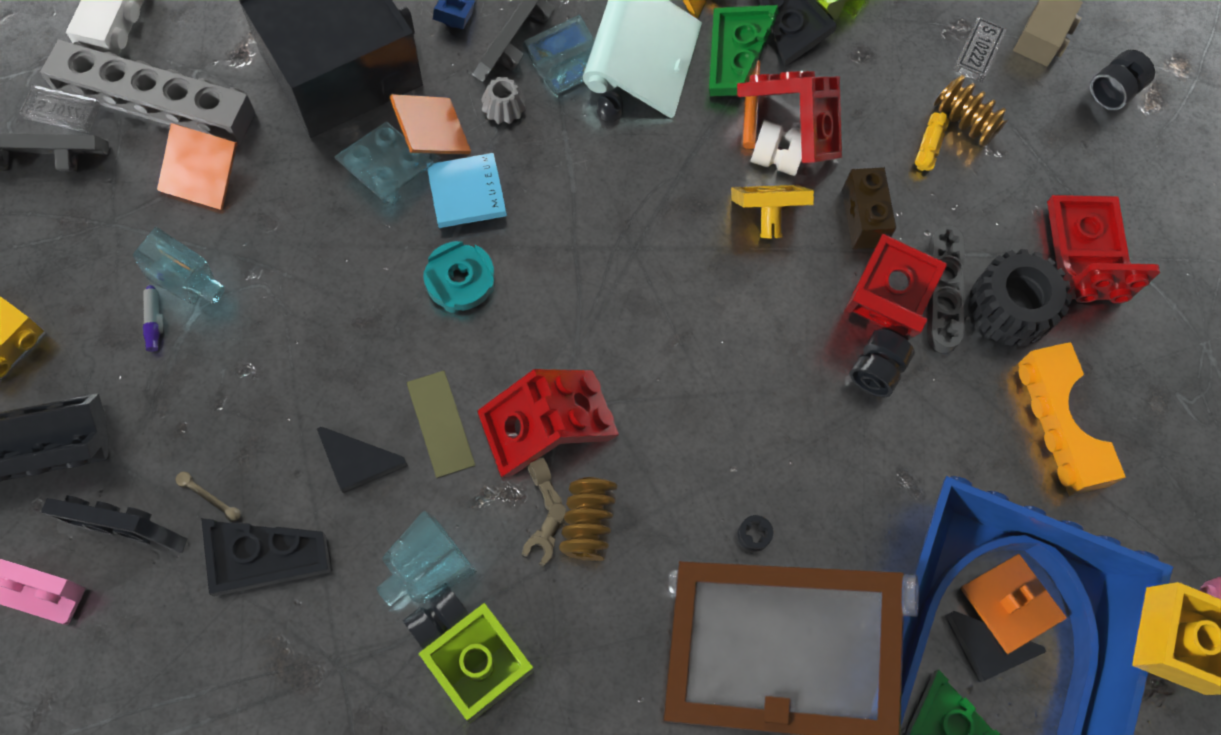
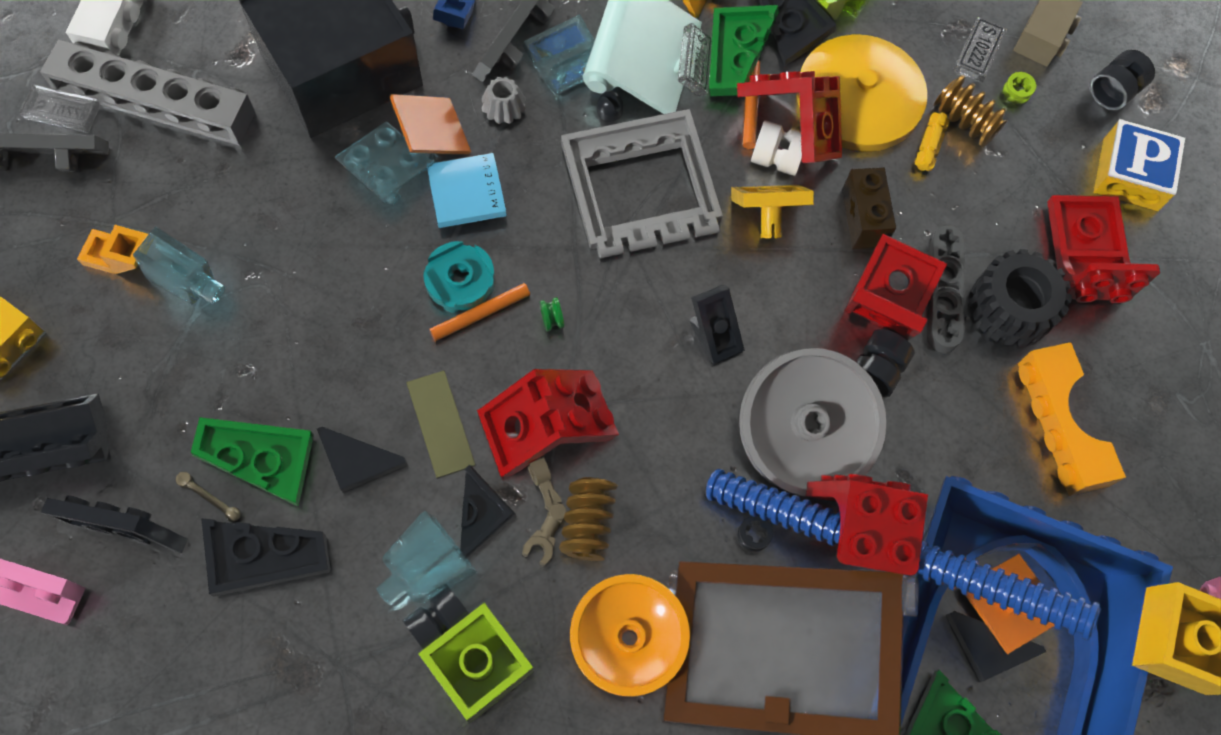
piece [143,285,163,352] -> none
piece [157,123,238,210] -> none
none -> light orange slope [77,225,151,274]
none -> green wing [191,417,314,507]
none -> orange bar [429,283,530,342]
none -> black tile [459,464,516,563]
none -> green bush [539,297,564,332]
none -> light grey hinge [561,109,723,259]
none -> light orange dish [570,574,690,697]
none -> clear tile [678,23,712,96]
none -> black slope [690,284,745,364]
none -> blue piece [706,469,1101,641]
none -> light grey dish [739,348,887,496]
none -> yellow dish [796,34,927,152]
none -> red bracket [805,474,928,576]
none -> lime bush [1003,72,1036,104]
none -> piece [1093,119,1185,211]

